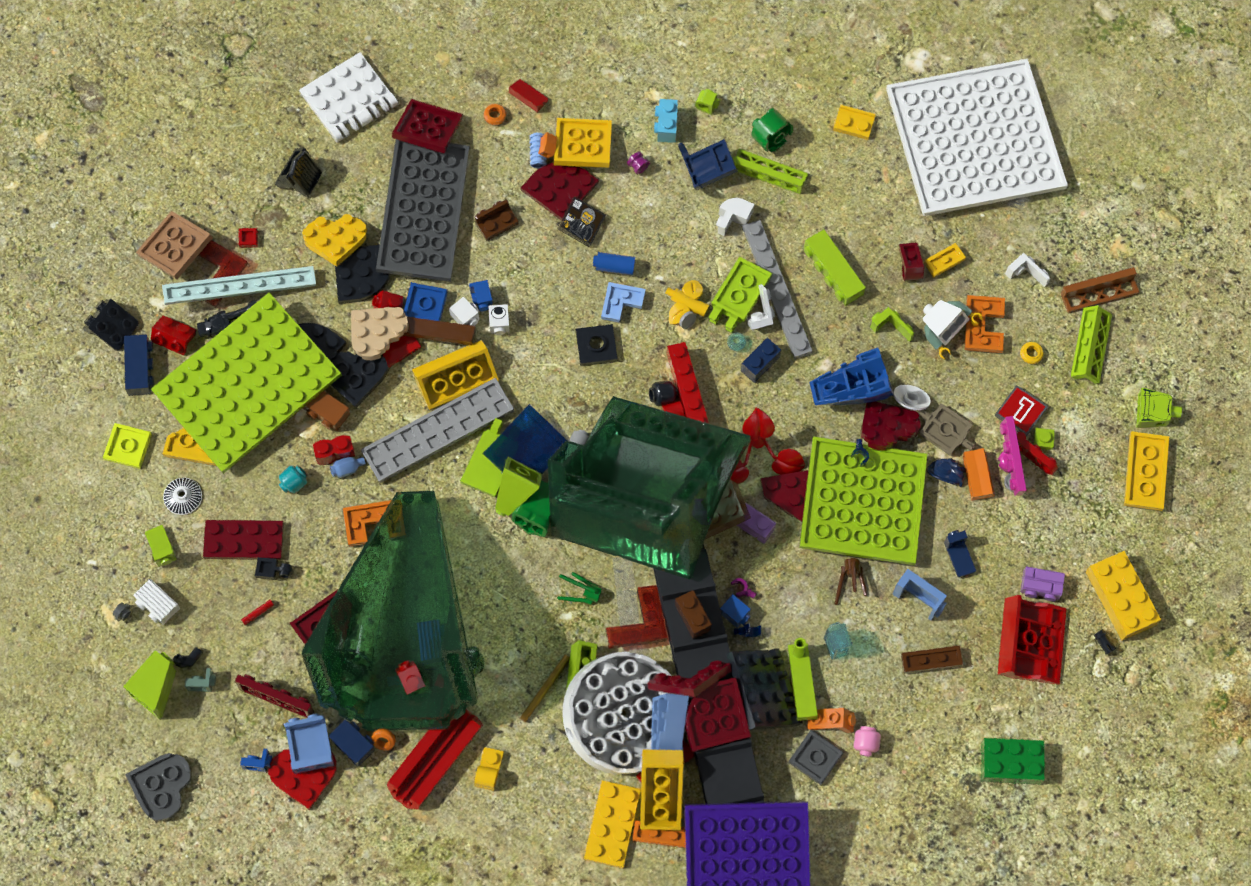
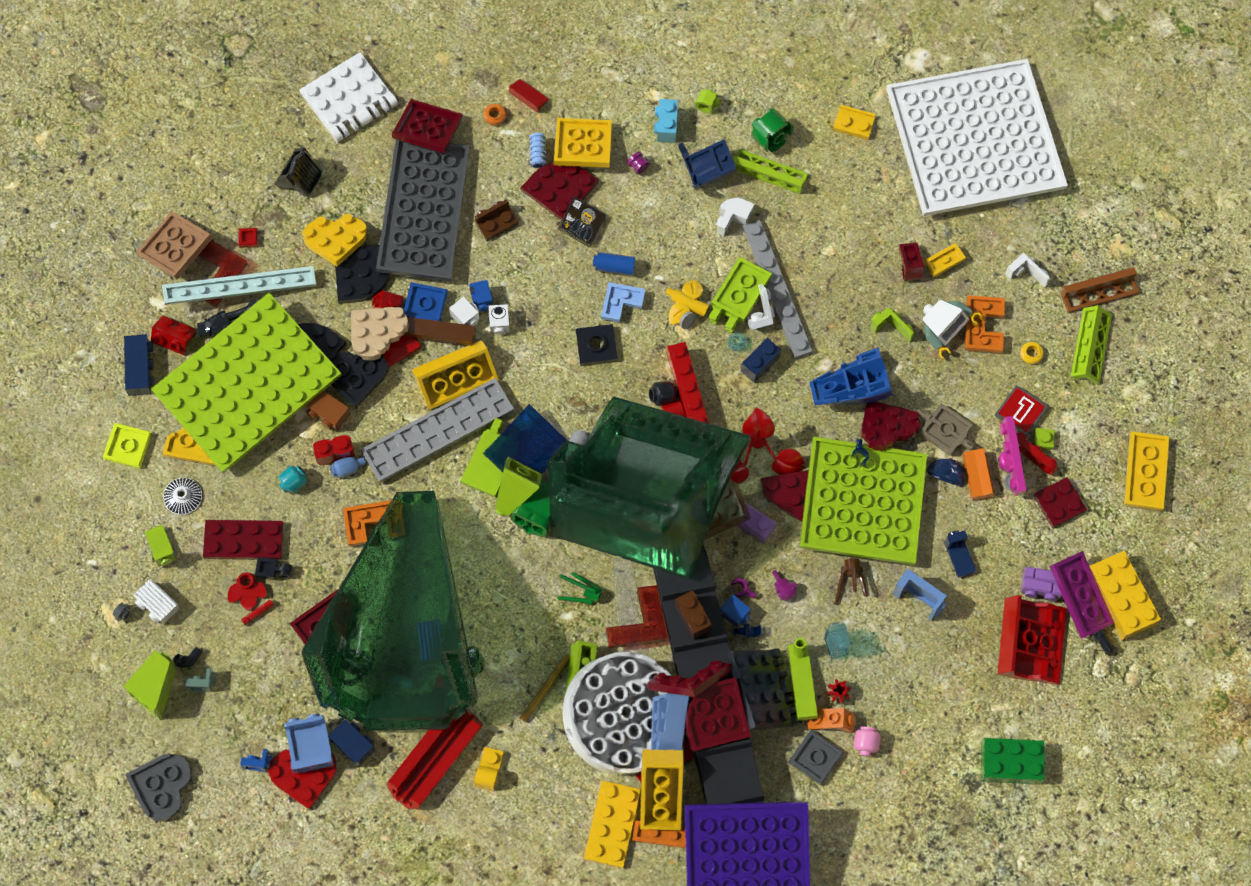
black bracket [83,299,139,350] -> none
dark red plate [235,674,315,718] -> none
orange piece [371,729,396,751] -> none
red bracket [395,661,425,694] -> none
orange piece [538,132,557,158] -> none
lime brick [804,229,866,306] -> none
white dish [893,385,931,410] -> none
reddish brown plate [901,645,963,674] -> none
lime torso [1136,388,1182,428] -> none
none -> red plate [227,572,266,611]
none -> magenta piece [772,570,798,601]
none -> red gear [826,679,851,704]
none -> dark red plate [1033,477,1087,528]
none -> magenta plate [1049,551,1114,638]

